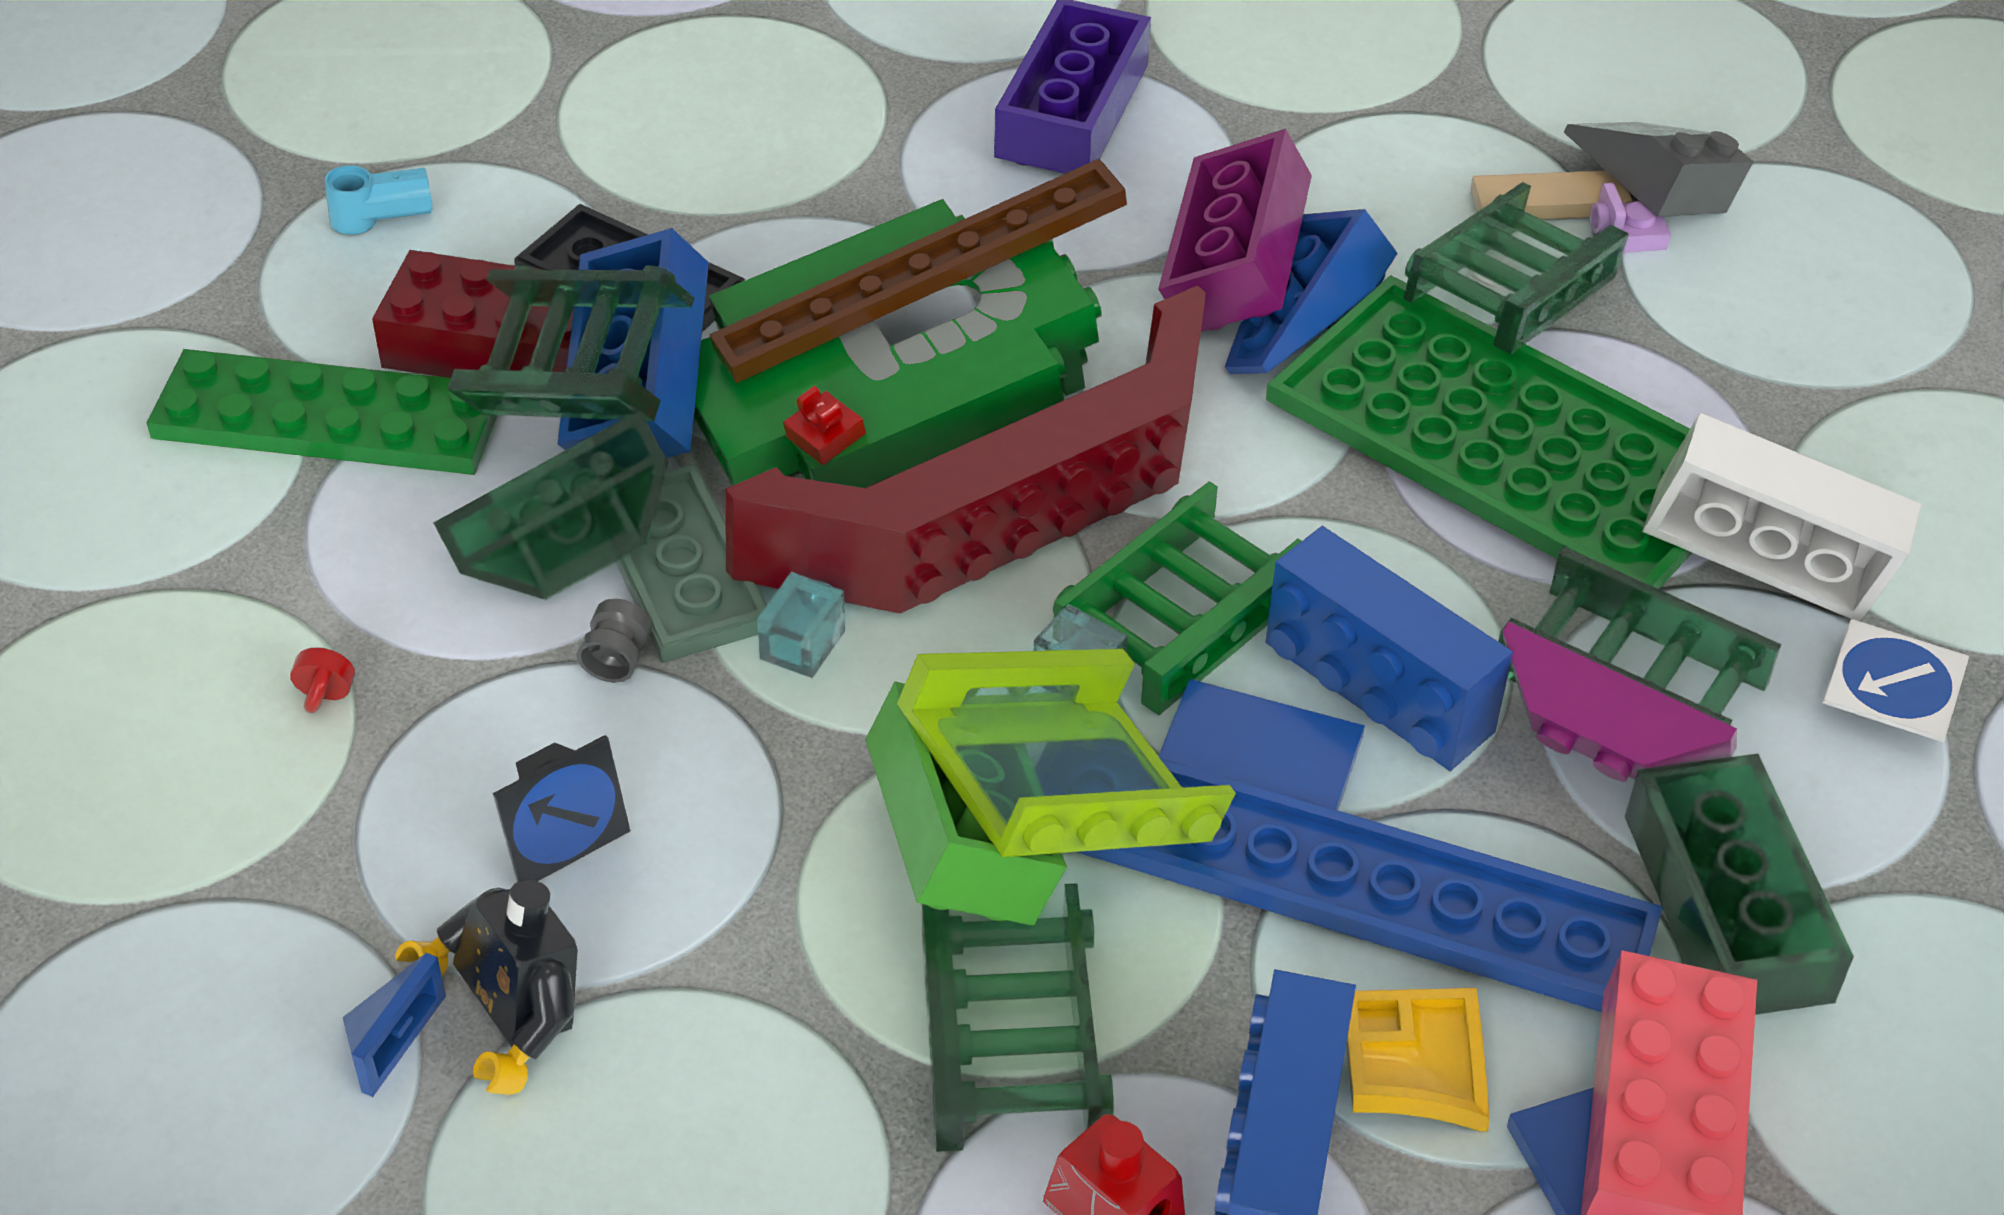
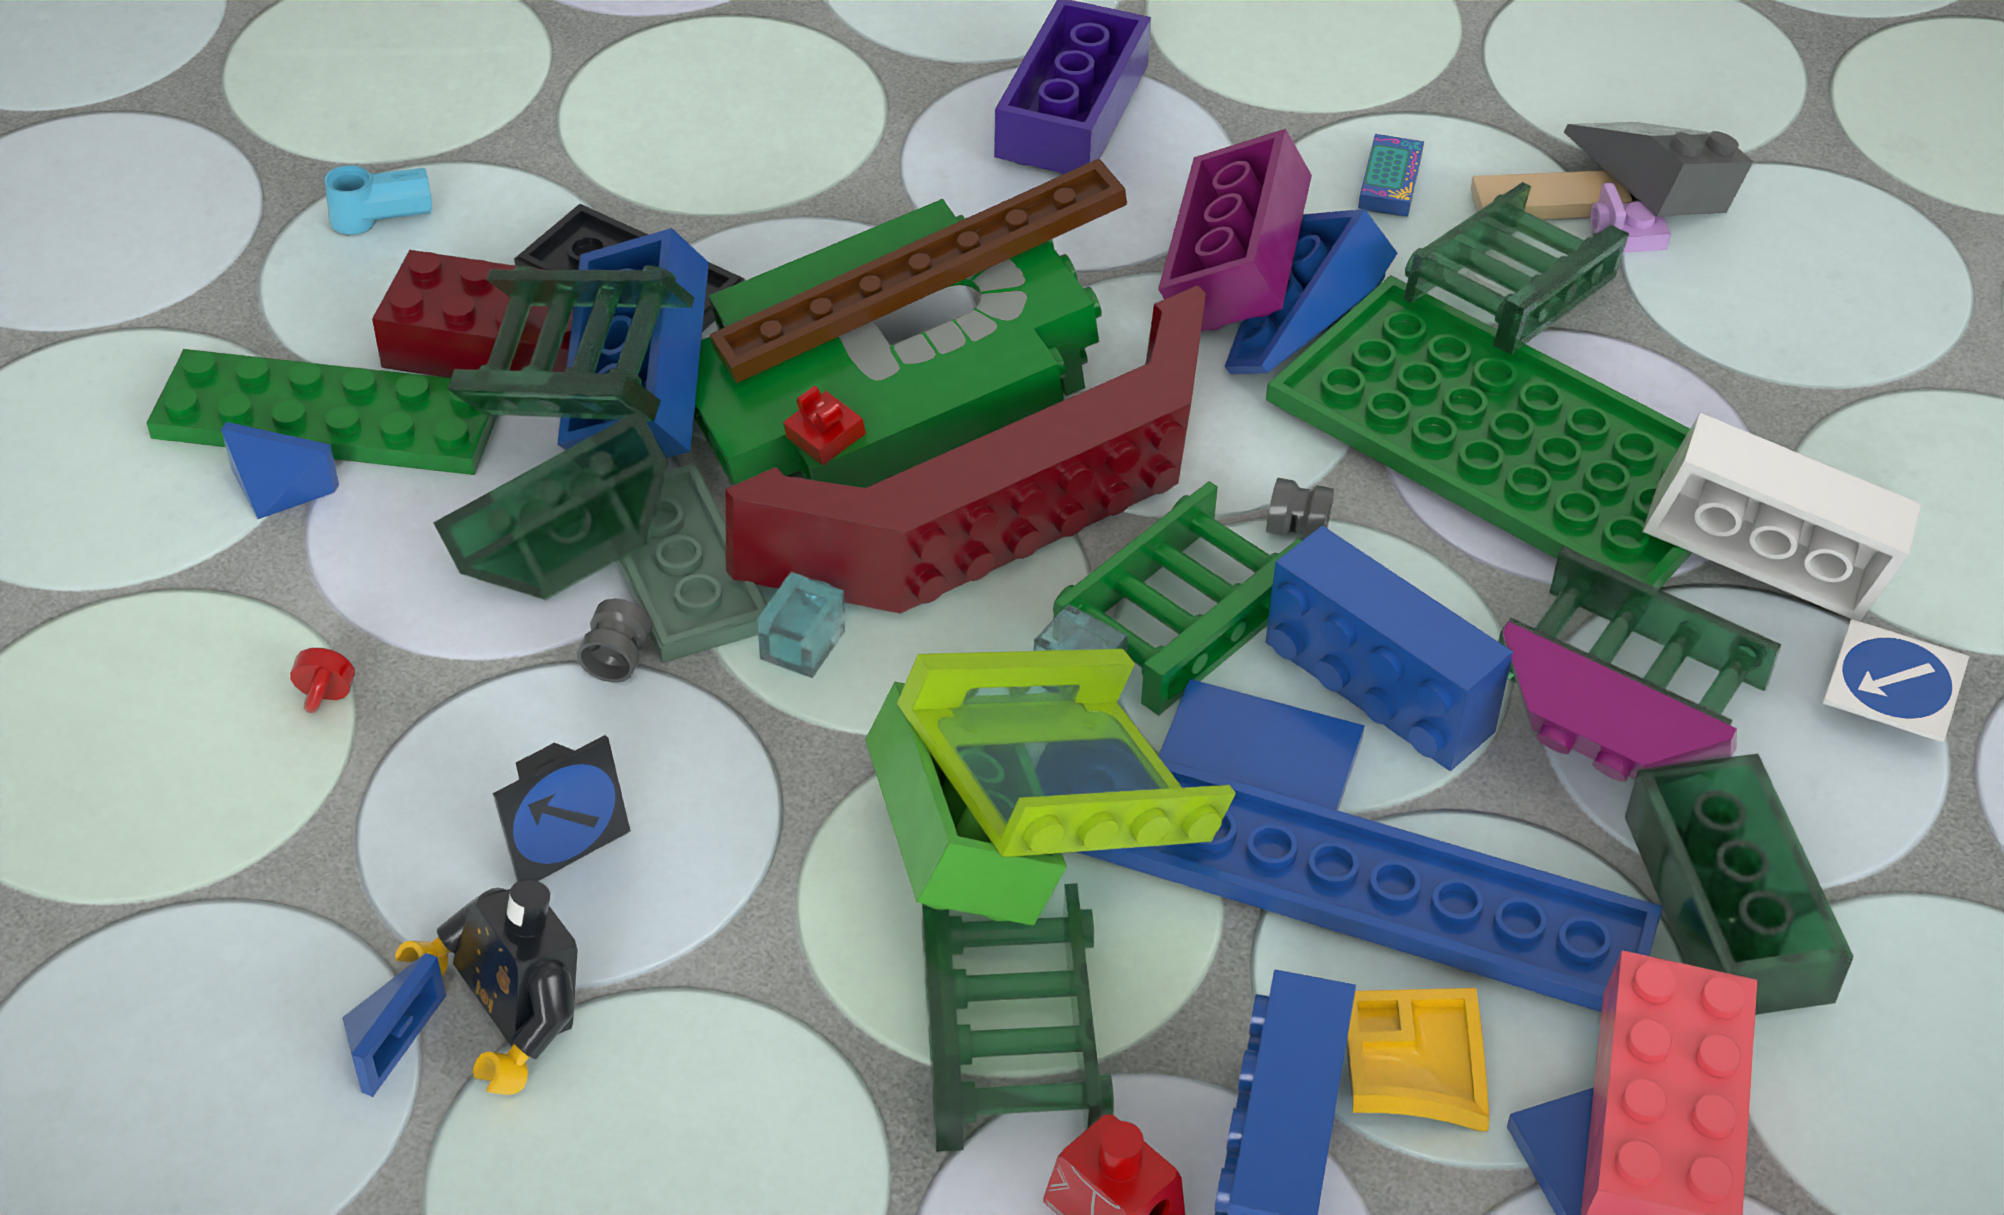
none -> blue slope [221,422,339,519]
none -> dark grey wheel [1266,478,1334,539]
none -> tile [1358,134,1424,217]

